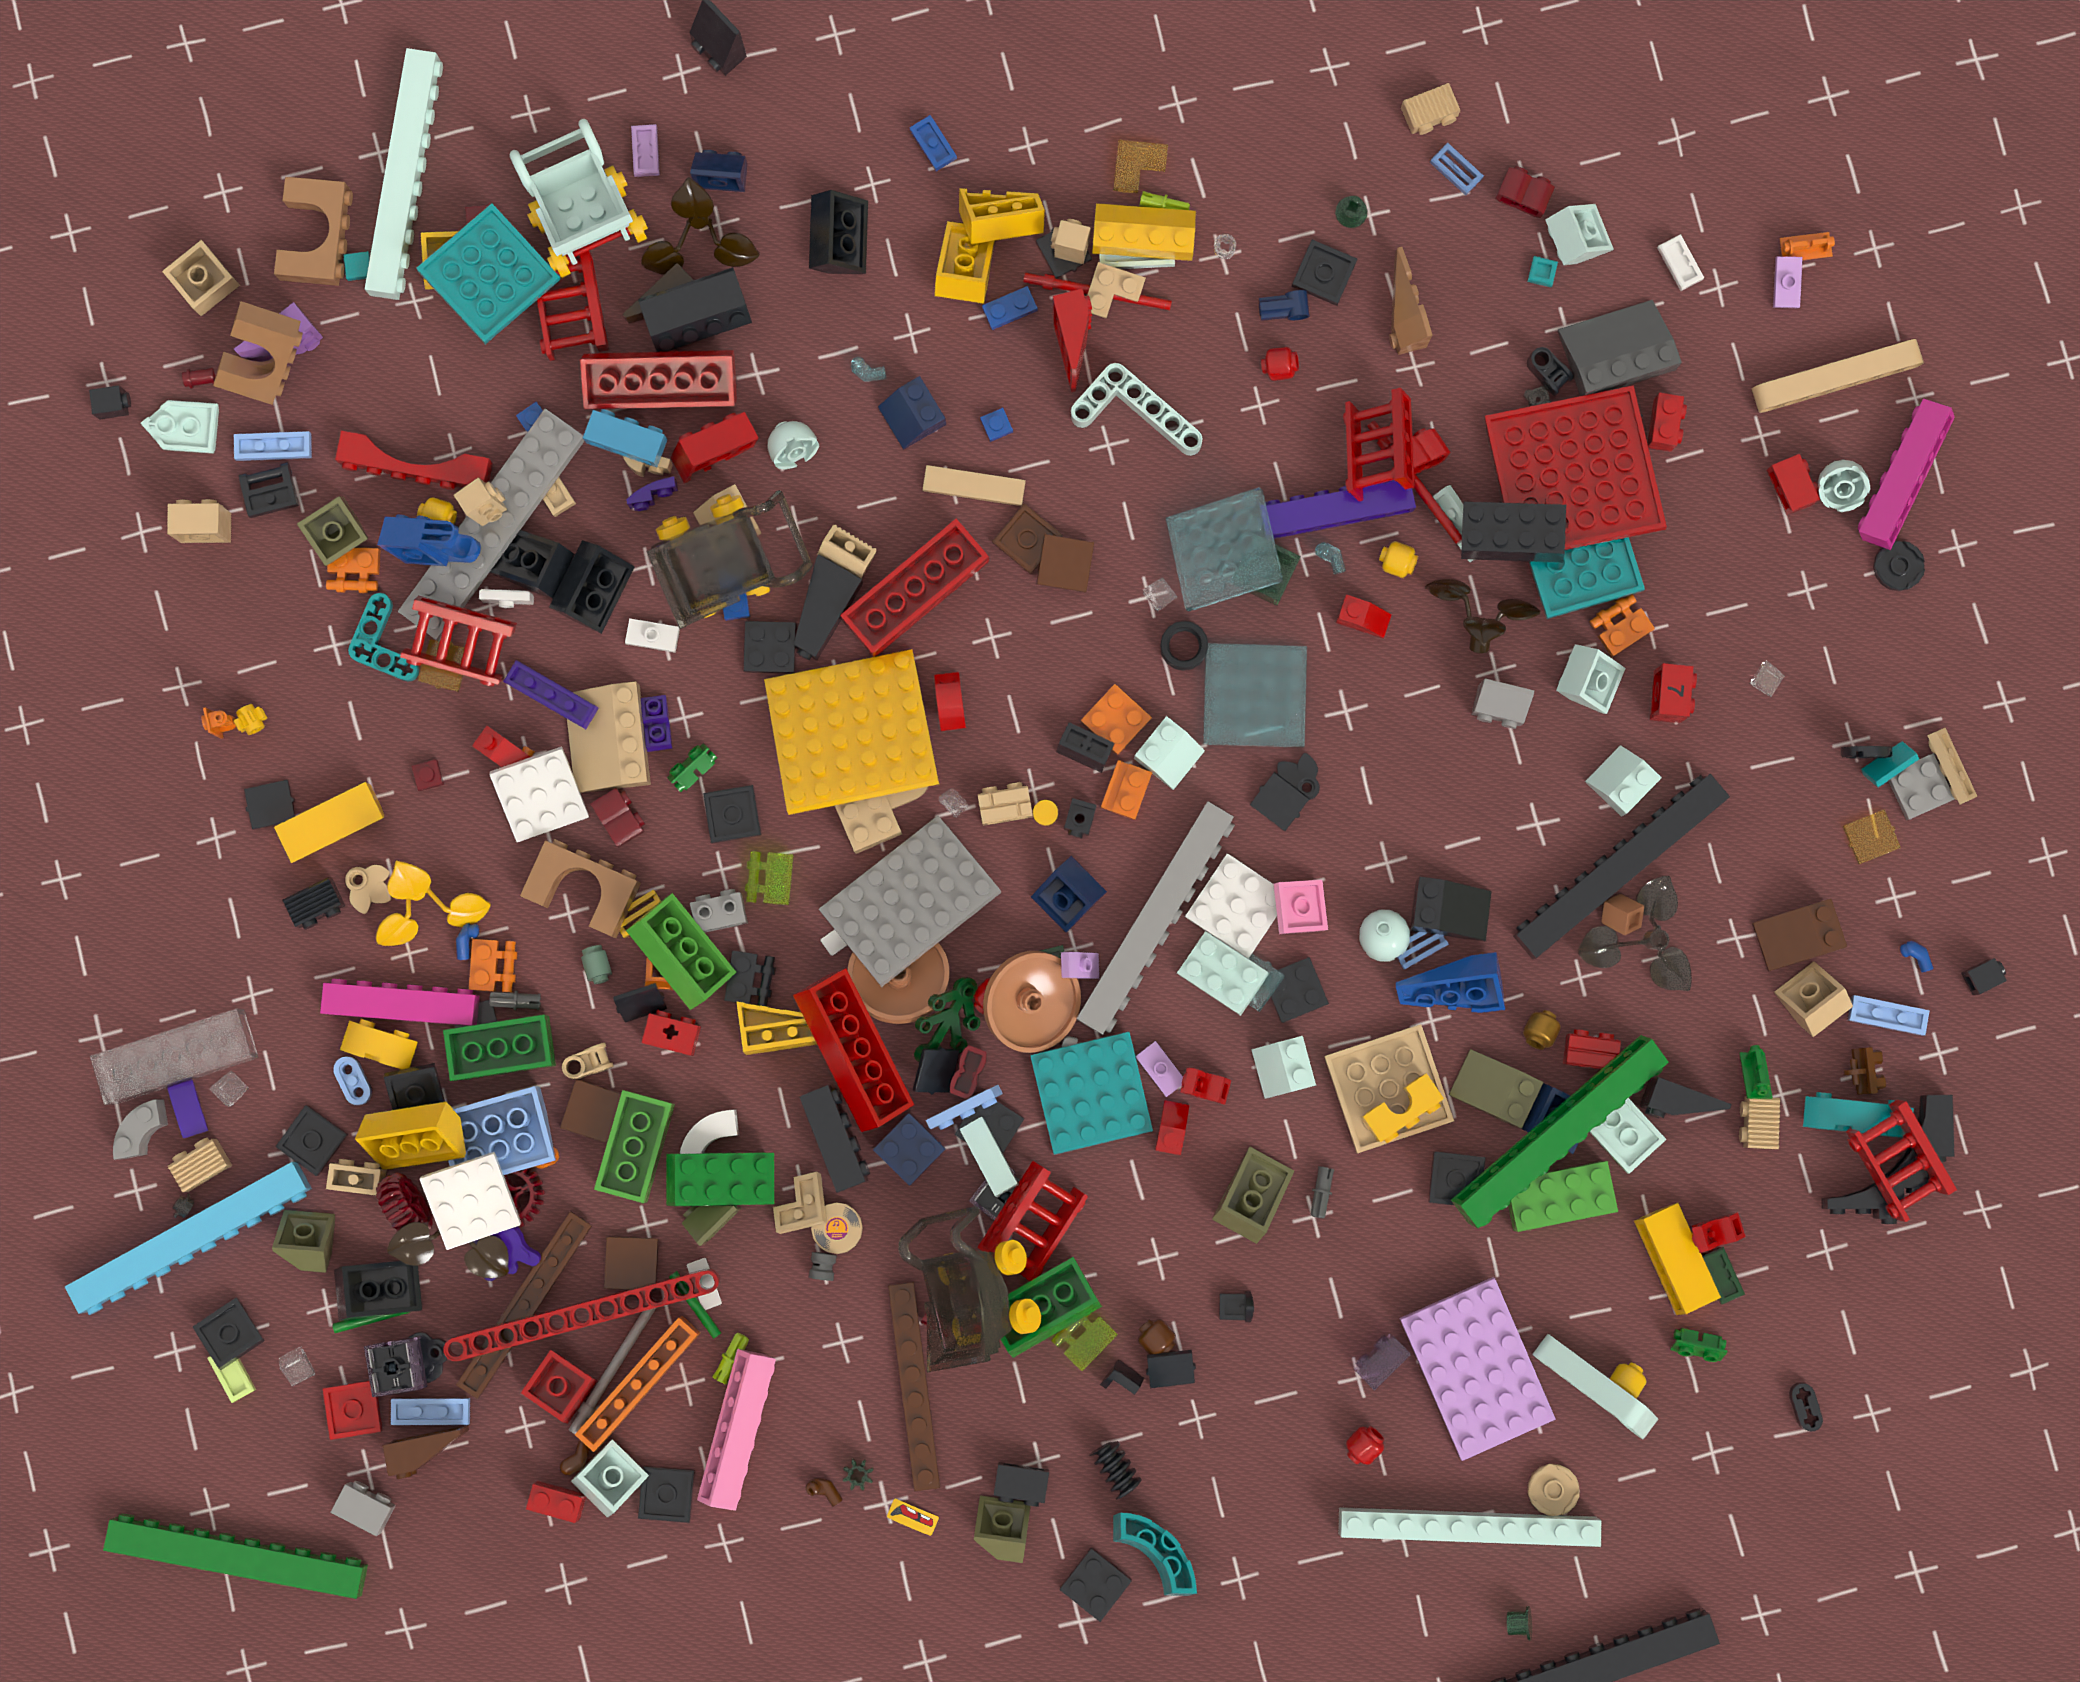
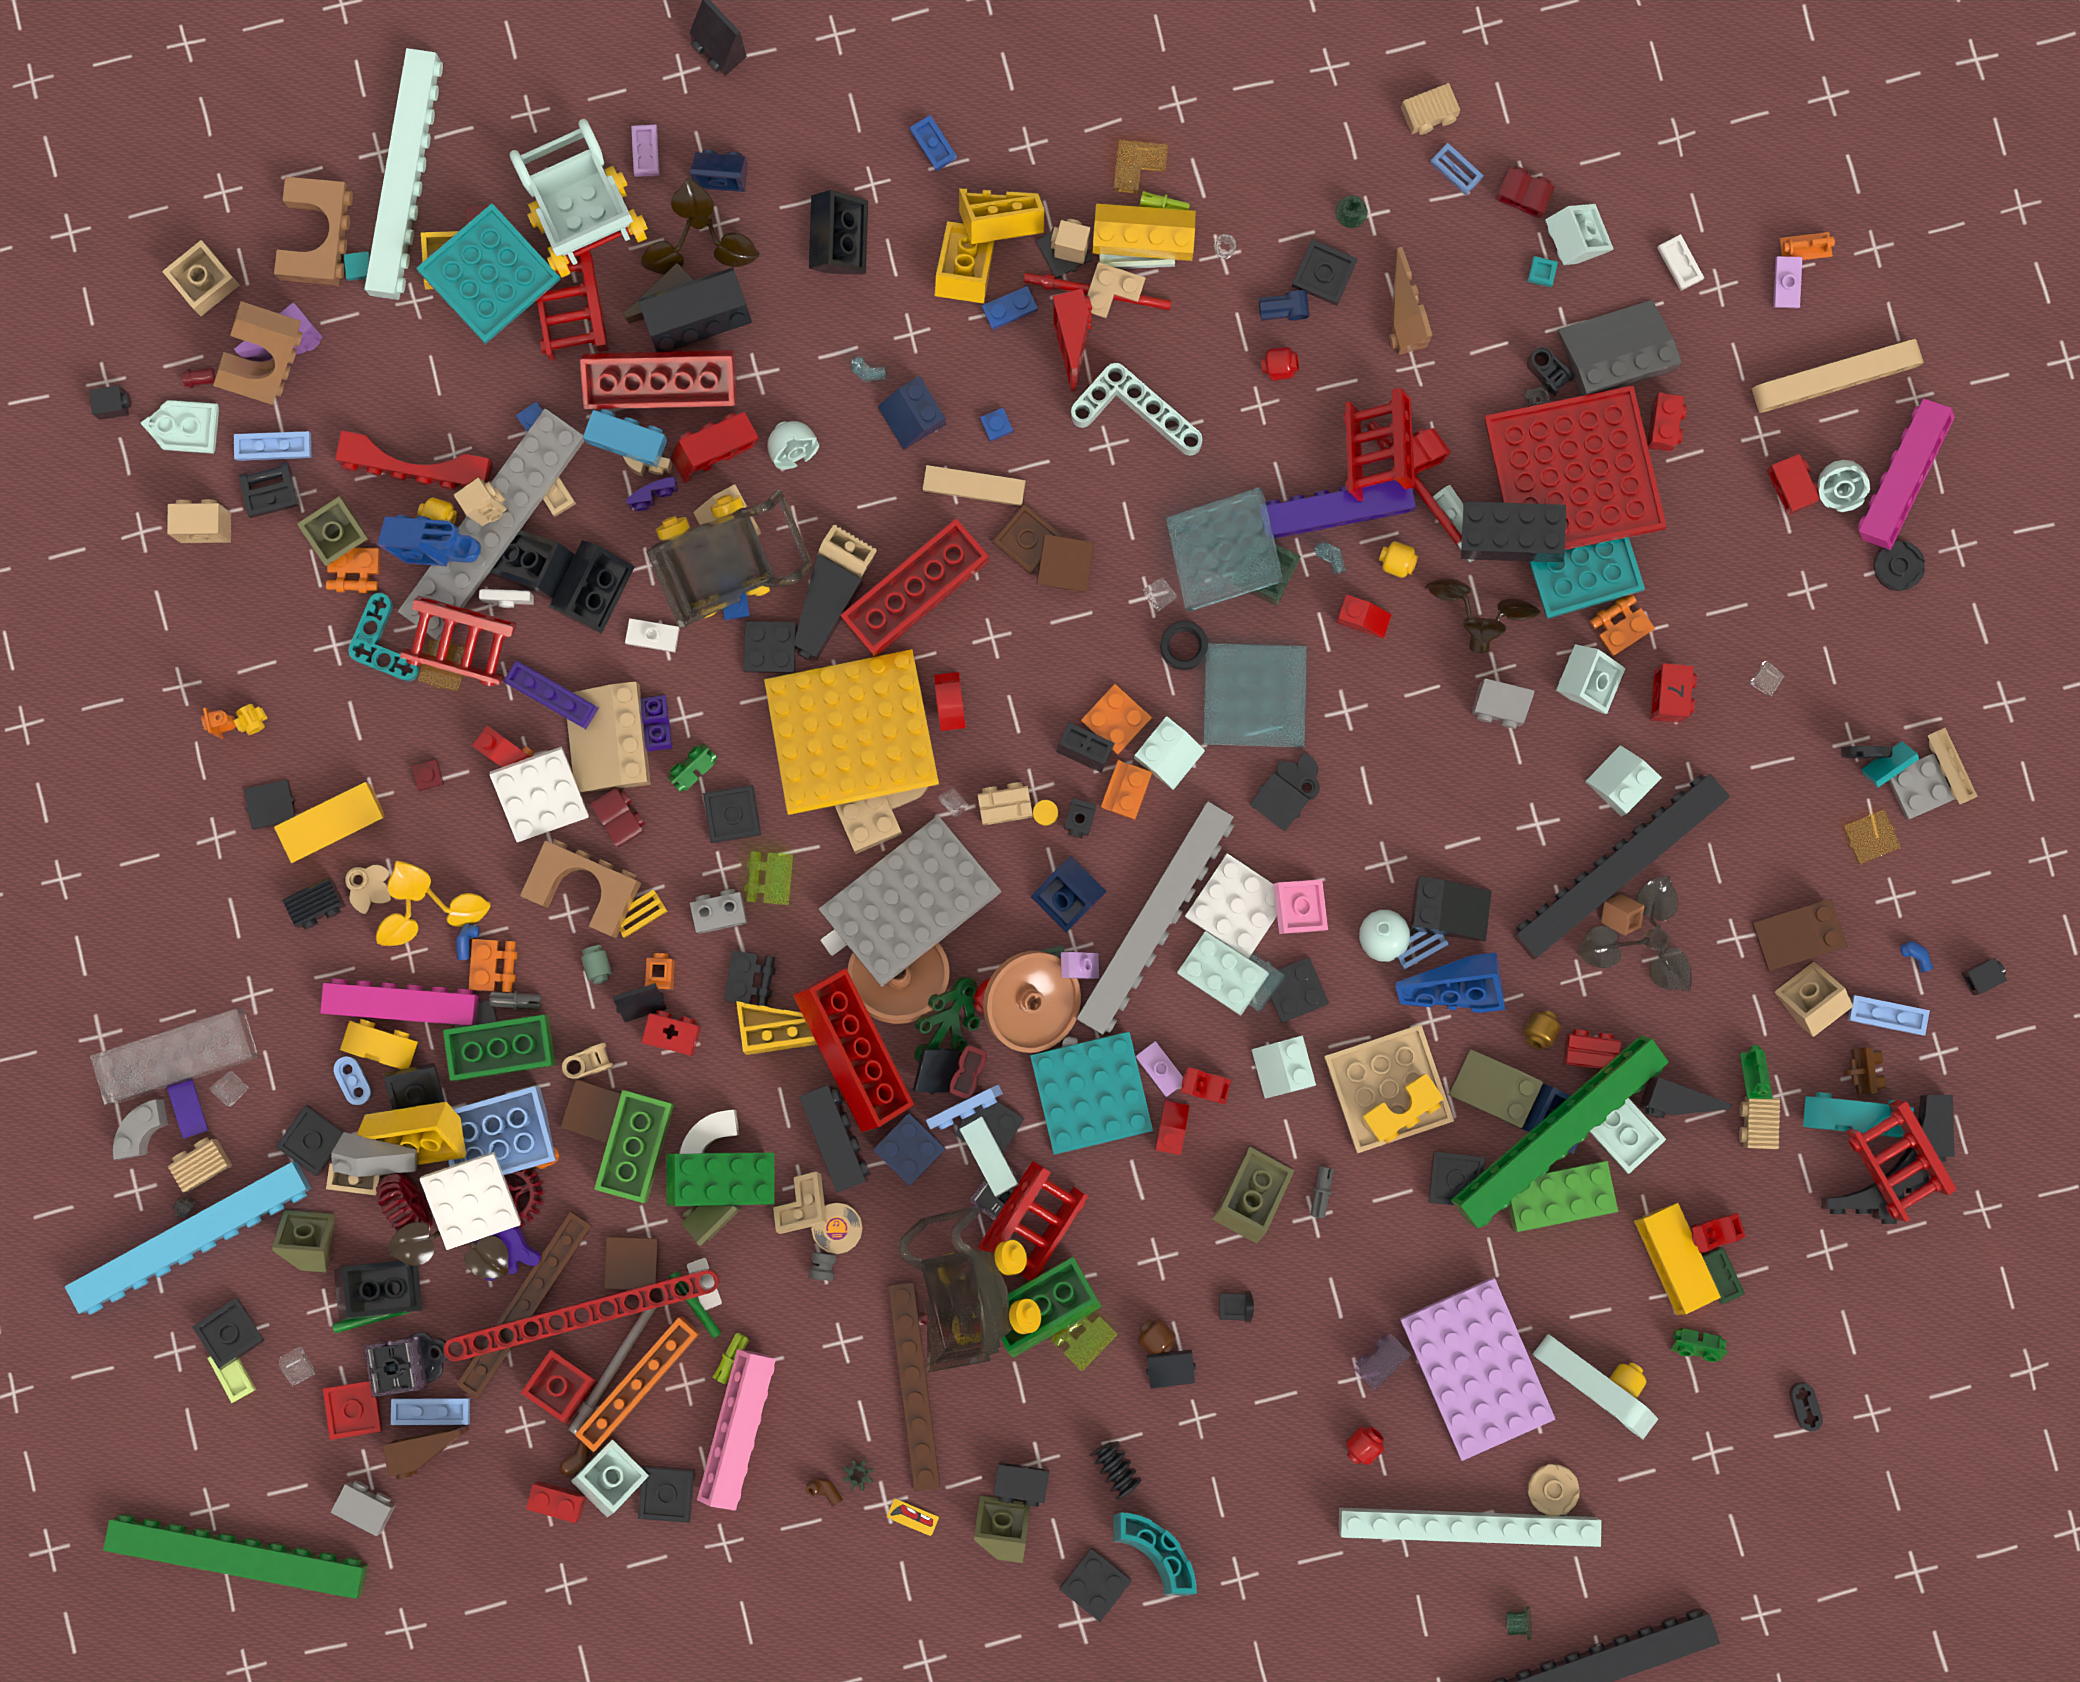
bright green brick [626,893,736,1010] -> none
black tile [1100,1360,1144,1395] -> none
none -> light grey slope [331,1132,417,1177]

